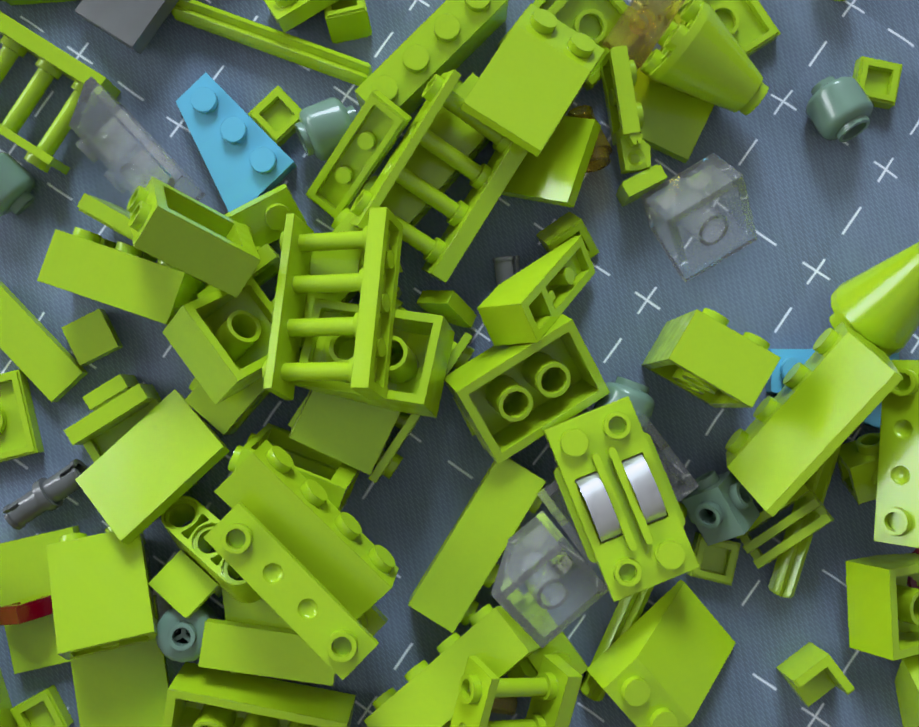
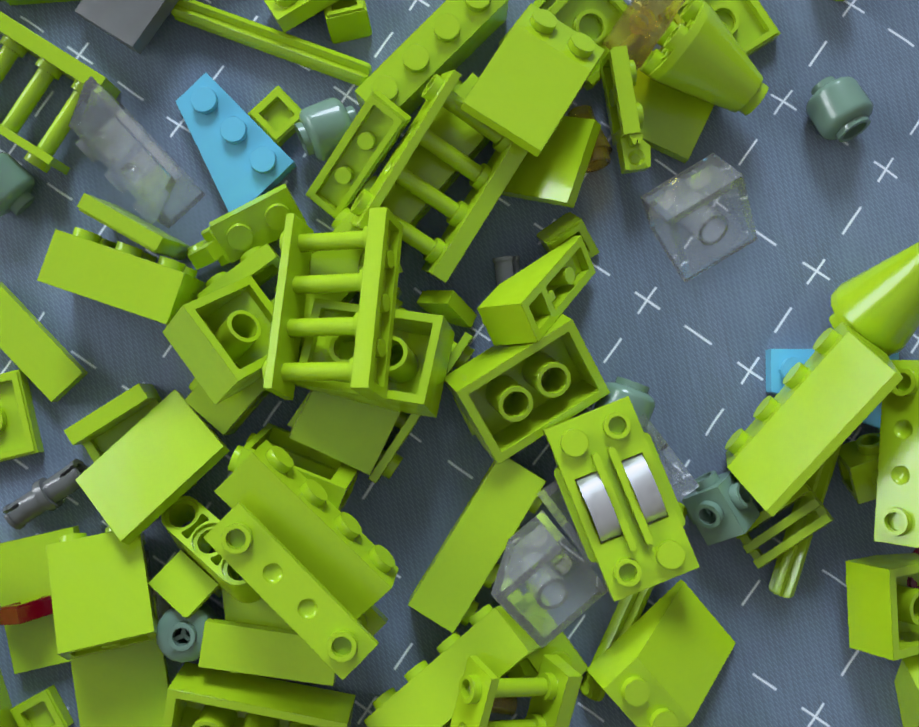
lime tile [61,308,123,366] -> none
lime tile [82,374,139,411] -> none
lime window [126,176,261,298] -> none
lime tile [616,164,668,207] -> none
lime brick [642,308,781,408] -> none
lime tile [686,532,741,586] -> none
lime panel [776,642,855,707] -> none
lime tile [853,56,903,110] -> none

